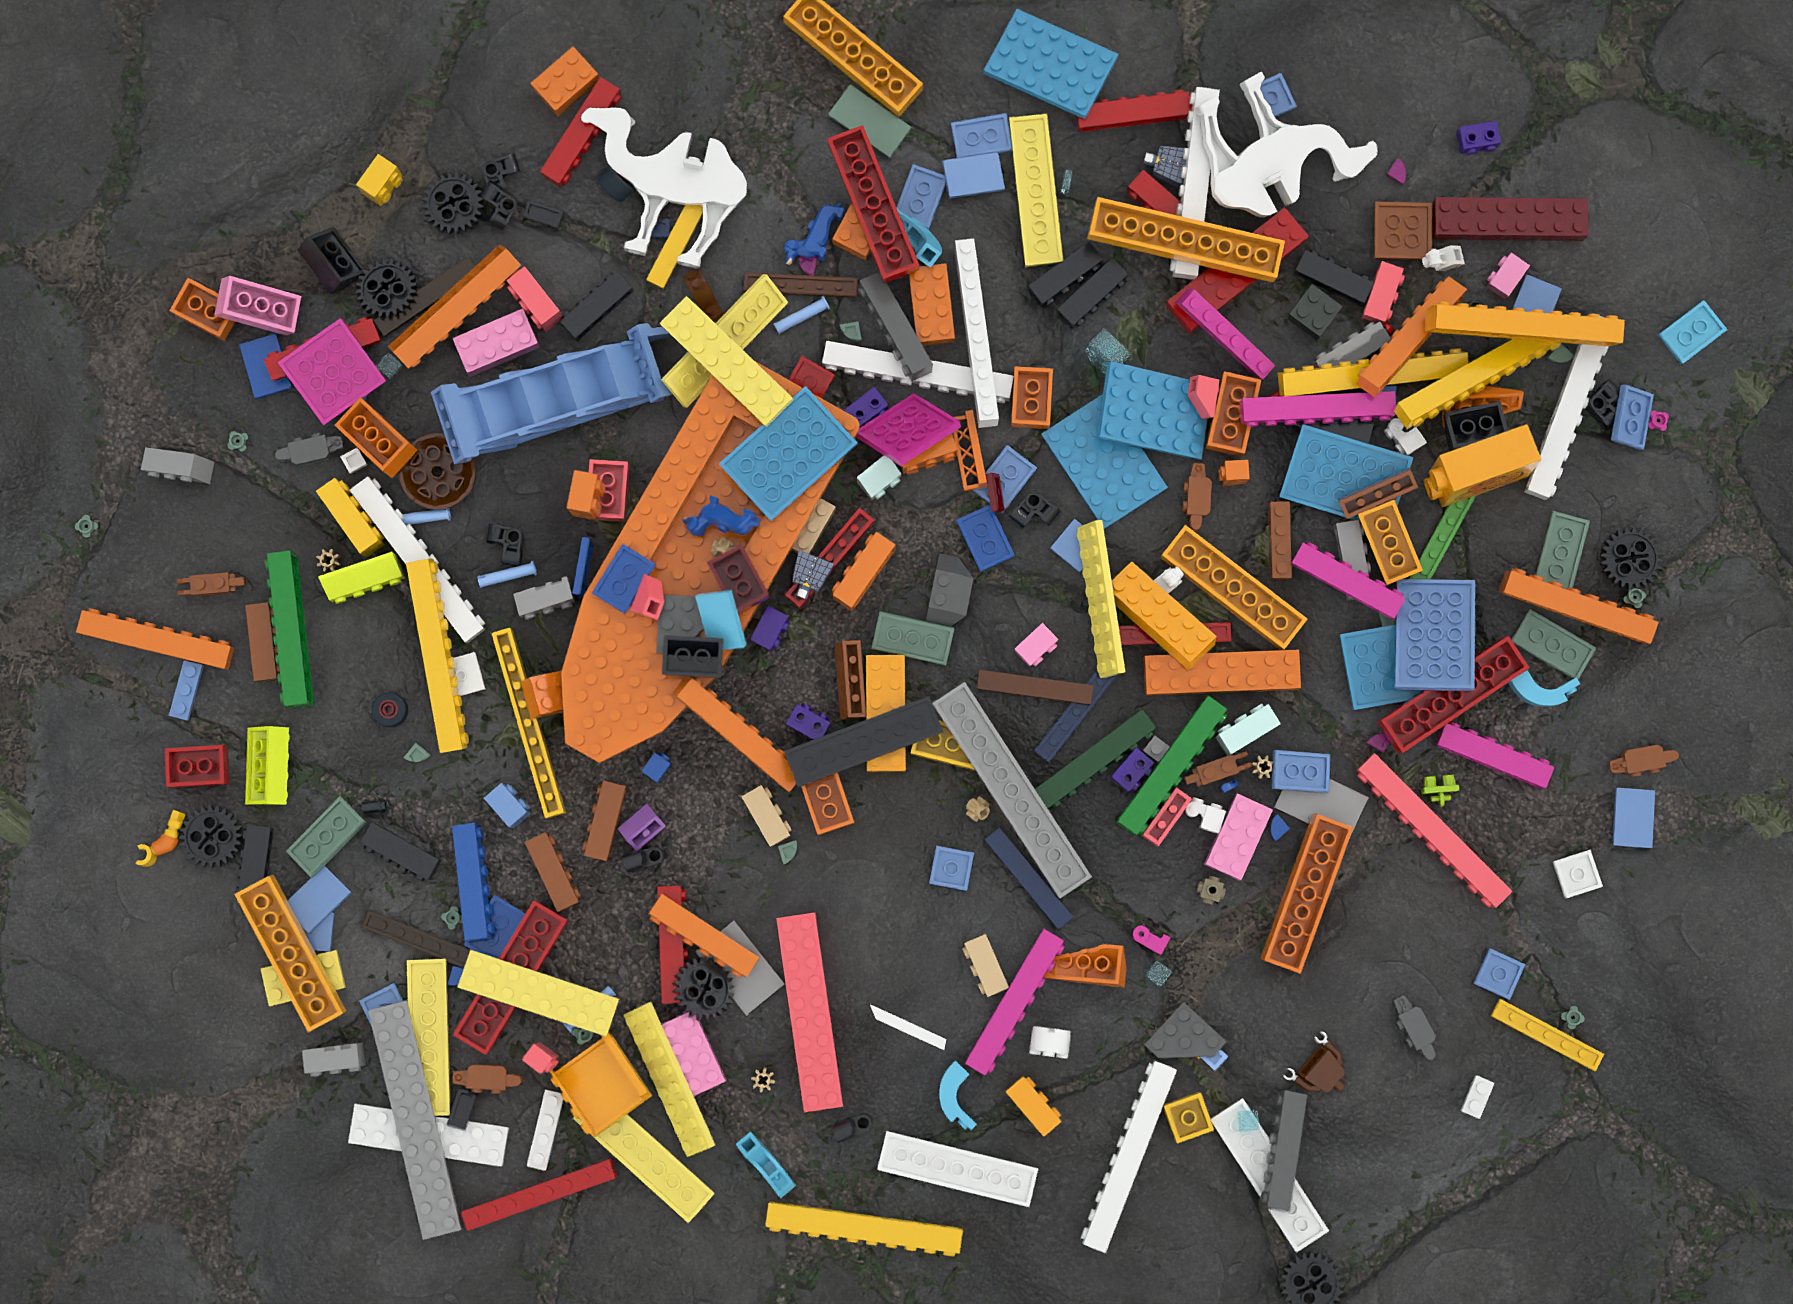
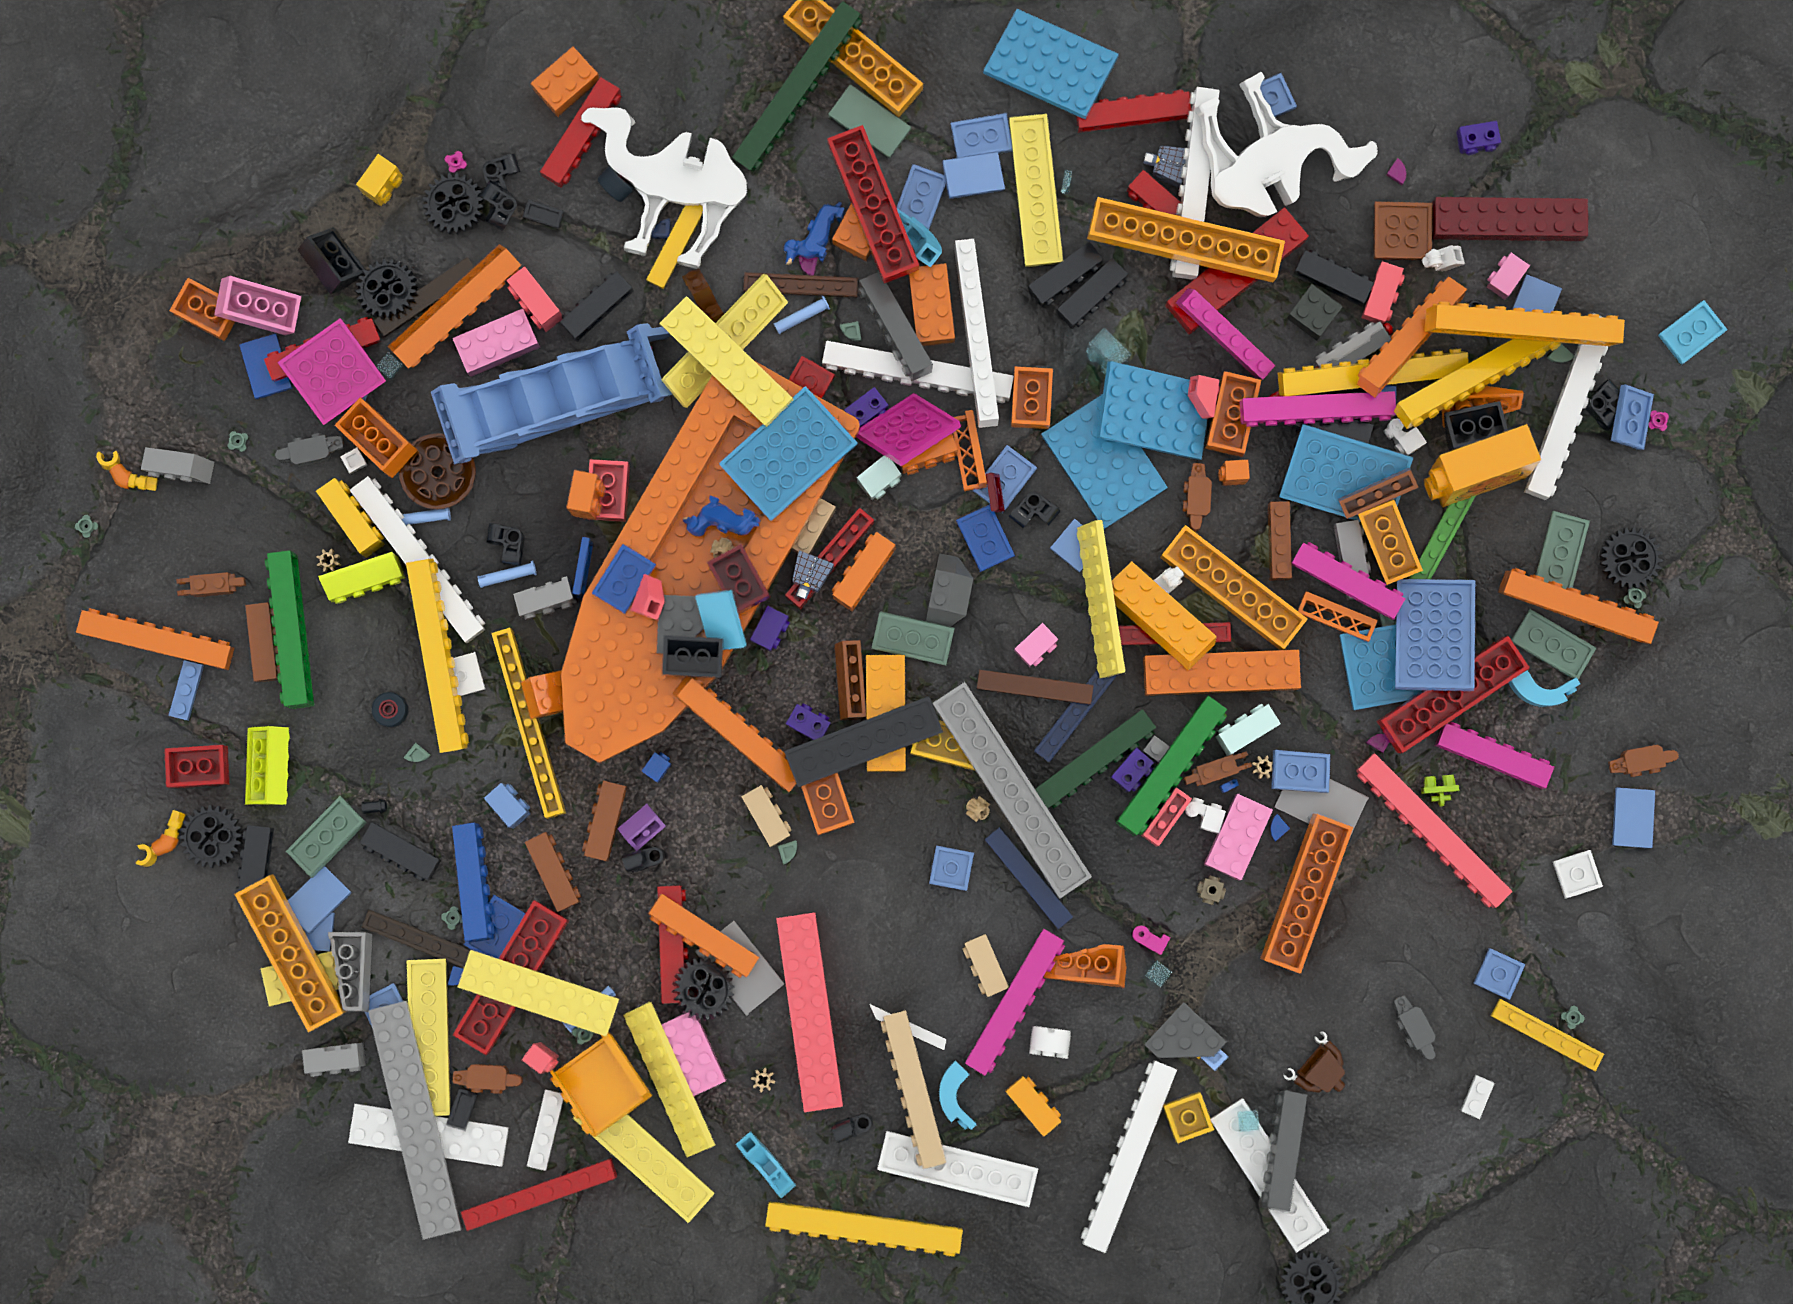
none -> yellow piece [96,451,158,491]
none -> light grey wedge [328,932,372,1012]
none -> dark pink plate [445,151,467,173]
none -> dark green brick [732,1,863,172]
none -> tan brick [880,1011,946,1169]
none -> orange fence [1298,591,1378,642]

